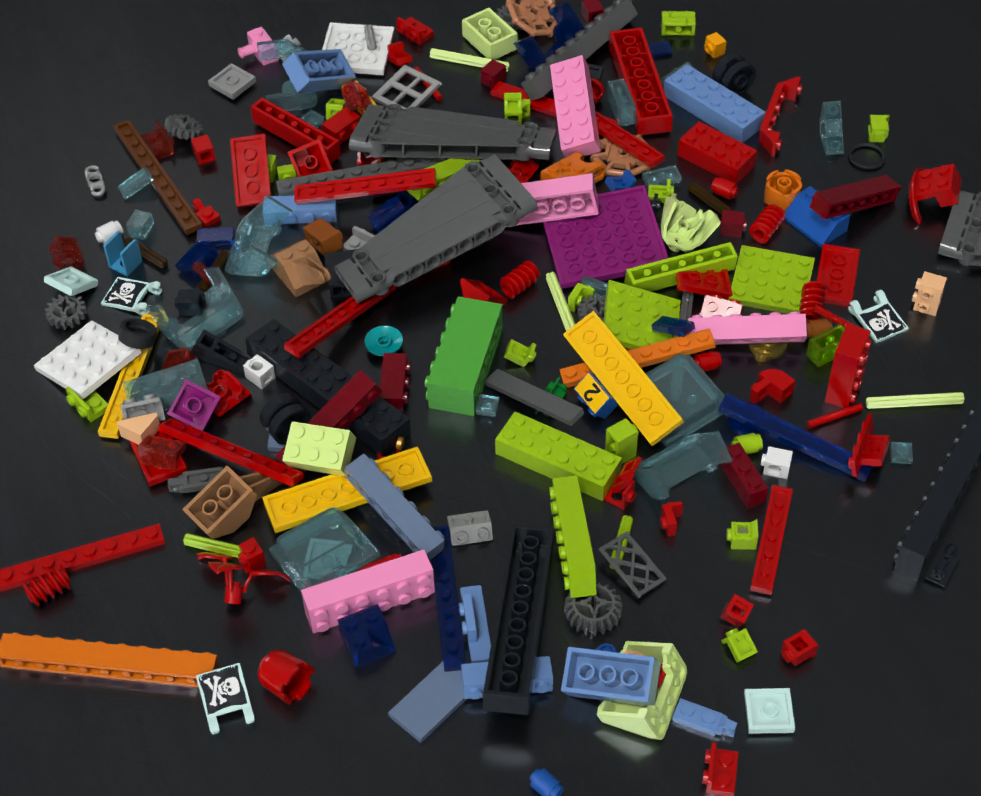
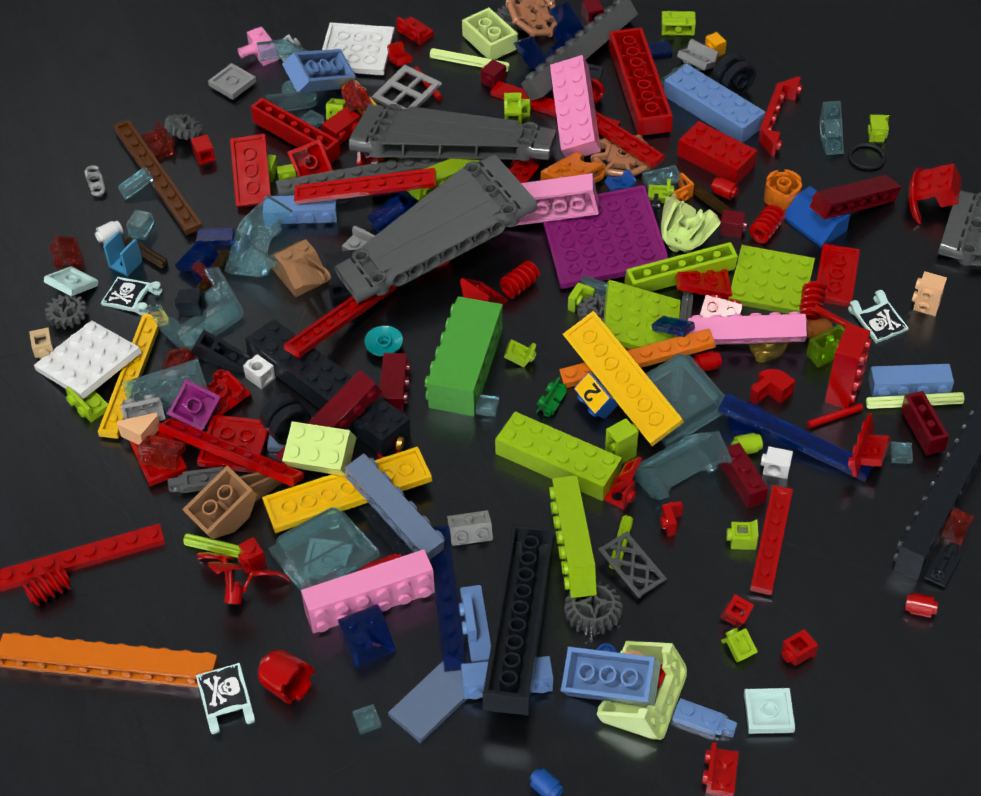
black tyre [118,318,157,349] -> none
red plate [192,198,221,228] -> none
dark orange brick [302,218,343,255] -> none
light grey axle [364,24,376,50] -> none
dark grey tile [485,369,584,426] -> none
yellowish green axle [546,272,575,331] -> none
clear light blue brick [607,79,636,126] -> none
none -> tan brick [29,328,54,359]
none -> red plate [197,414,269,473]
none -> clear light blue plate [352,704,381,735]
none -> orange bracket [673,172,694,201]
none -> light grey bracket [677,39,719,71]
none -> medium blue brick [868,364,954,397]
none -> dark red brick [901,391,949,456]
none -> red brick [905,593,938,618]
none -> clear red brick [942,508,974,545]

